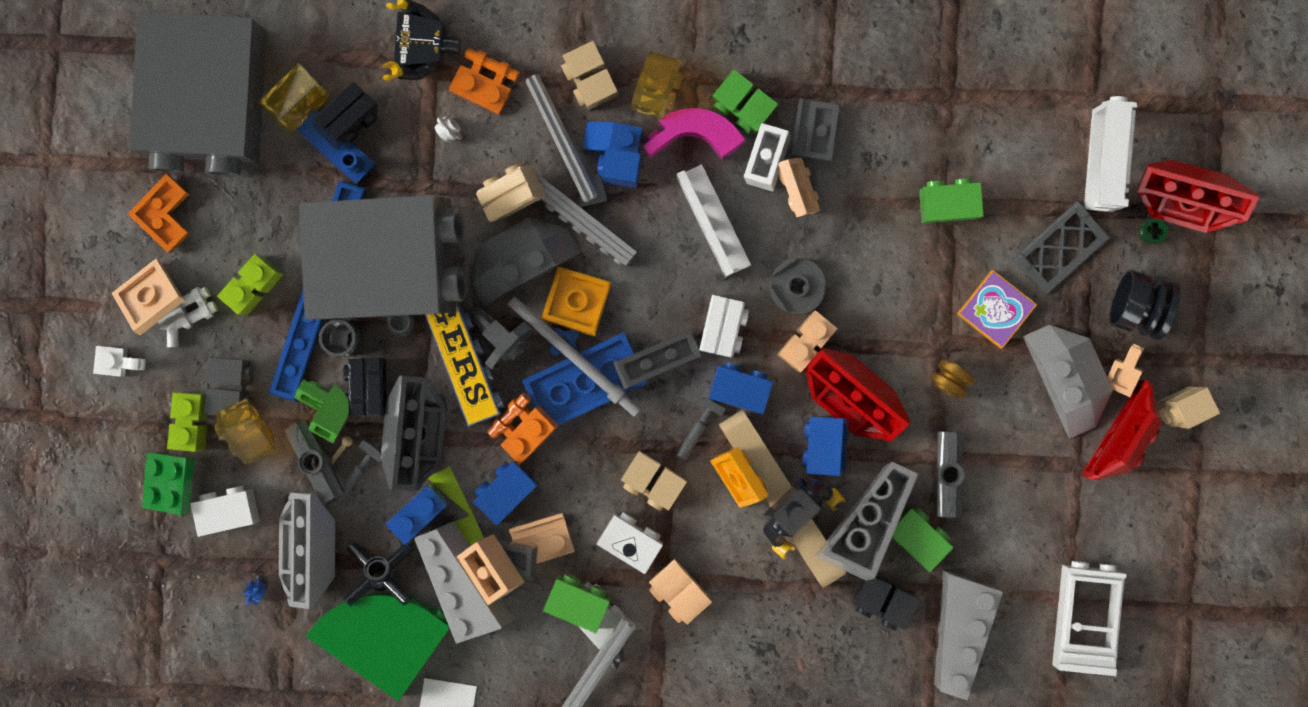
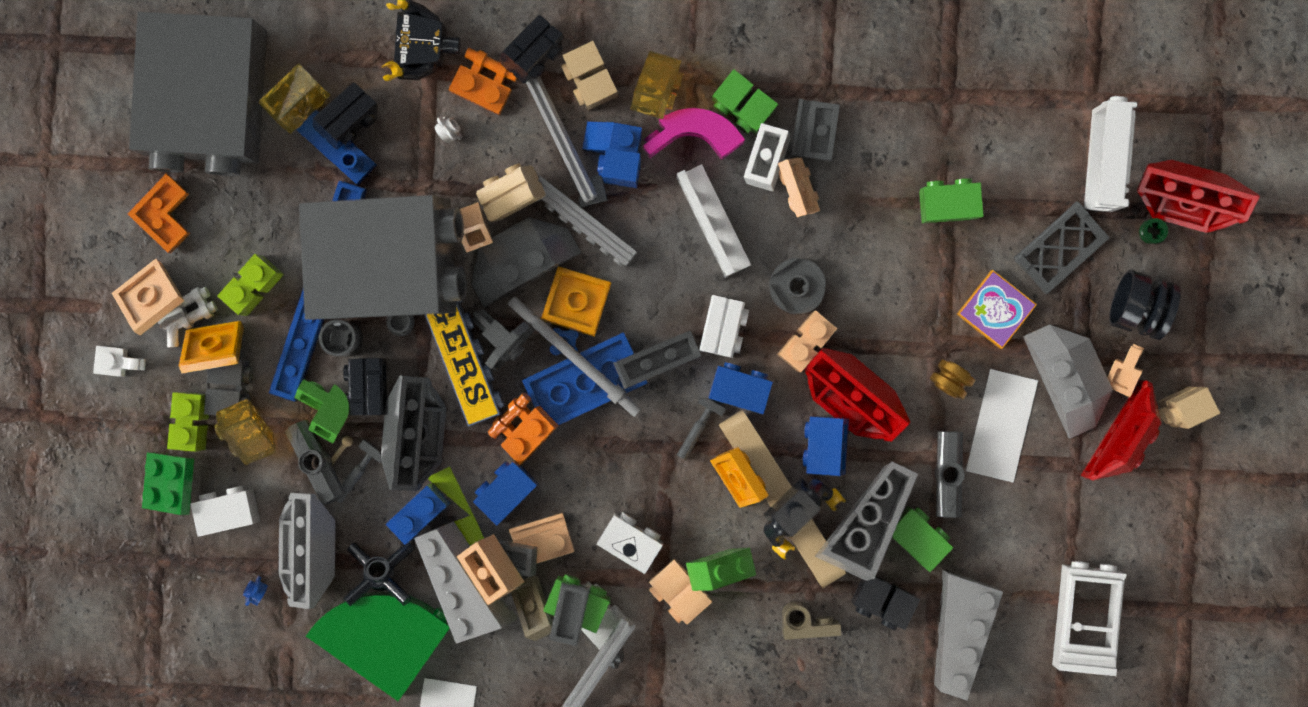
tan piece [621,450,687,511] -> none
none -> light orange tile [179,321,244,373]
none -> light nougat brick [460,202,493,253]
none -> black brick [500,15,564,83]
none -> dark tan plate [511,575,554,641]
none -> dark grey tile [549,582,590,646]
none -> bright green brick [686,547,756,591]
none -> dark tan plate [782,601,841,640]
none -> white sticker [966,369,1038,483]

